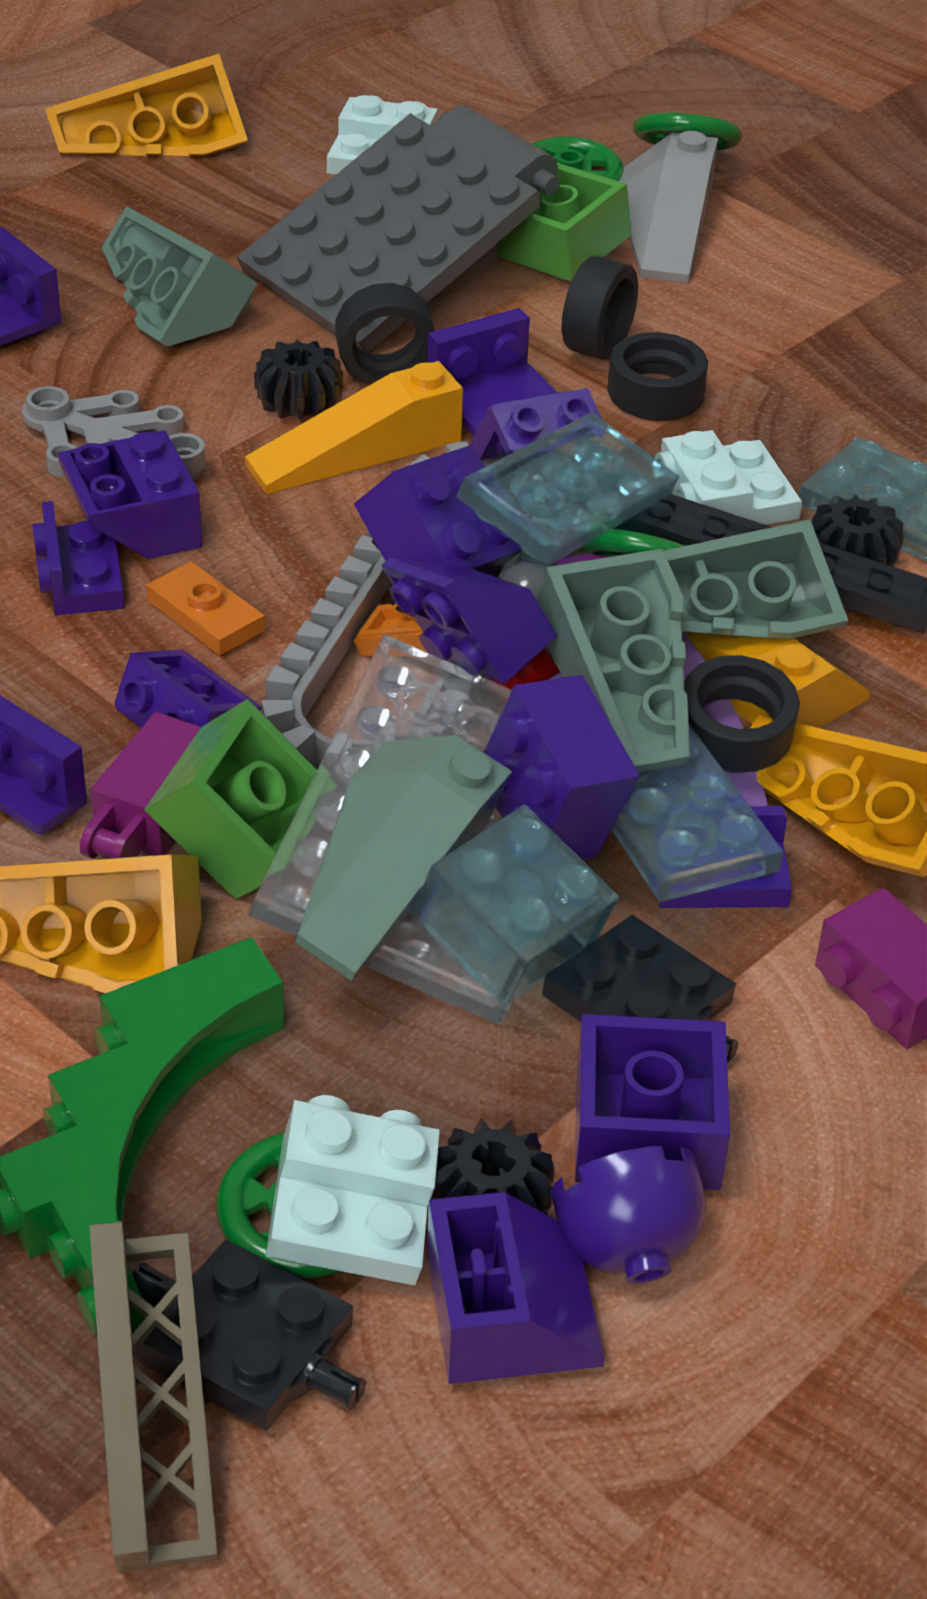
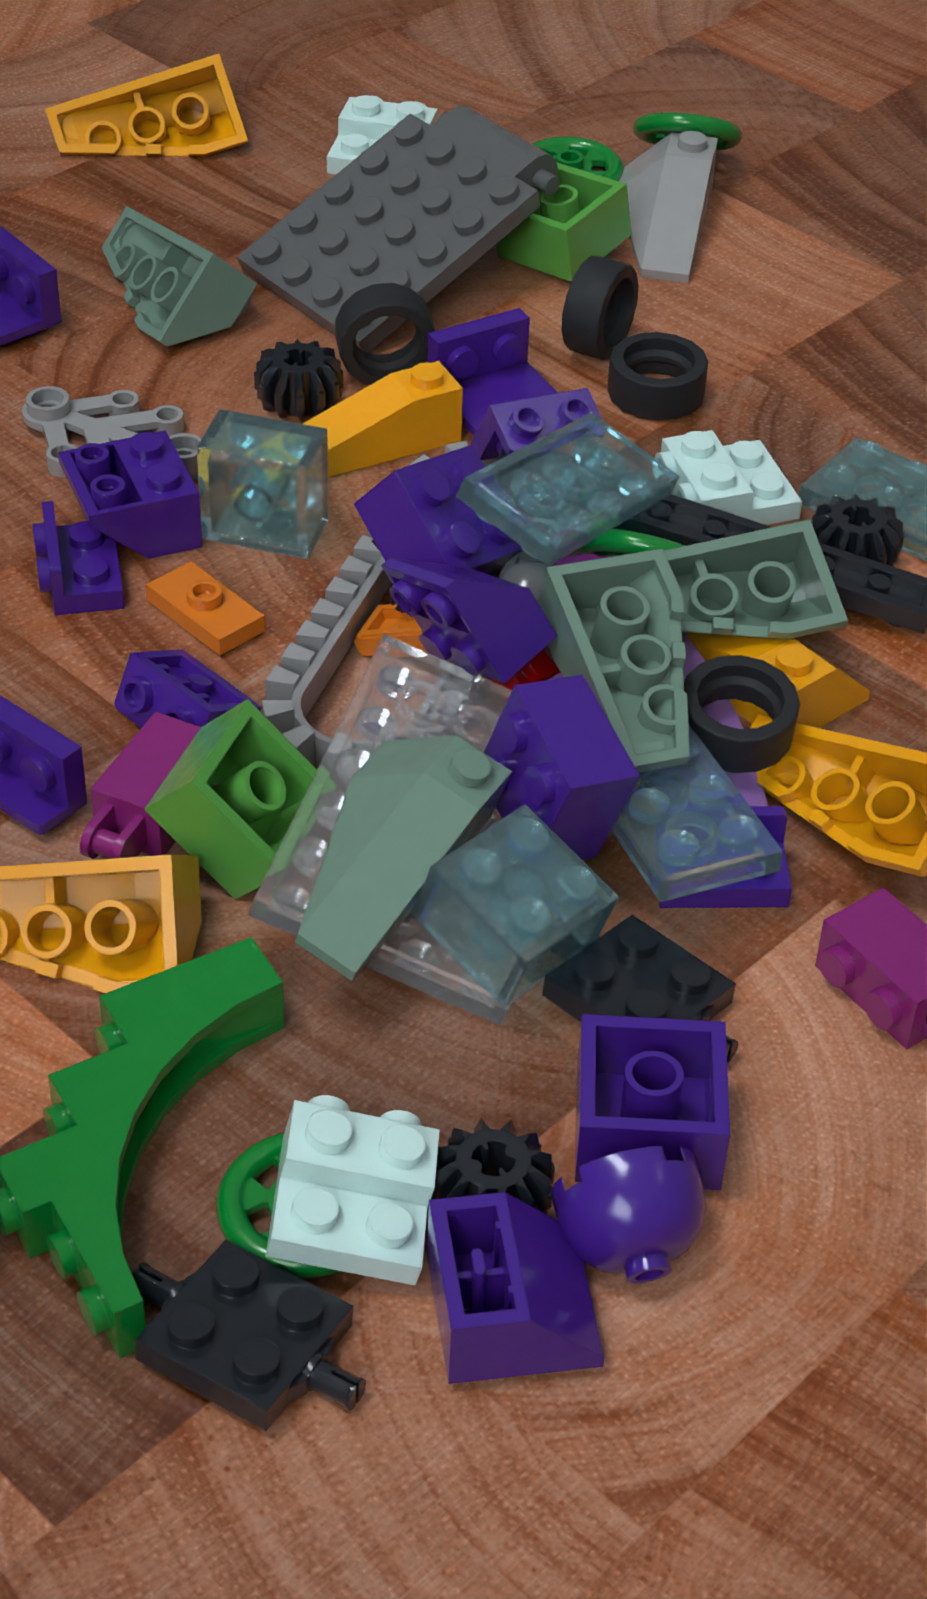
dark tan fence [89,1222,218,1572] -> none
none -> clear light blue brick [197,409,328,559]

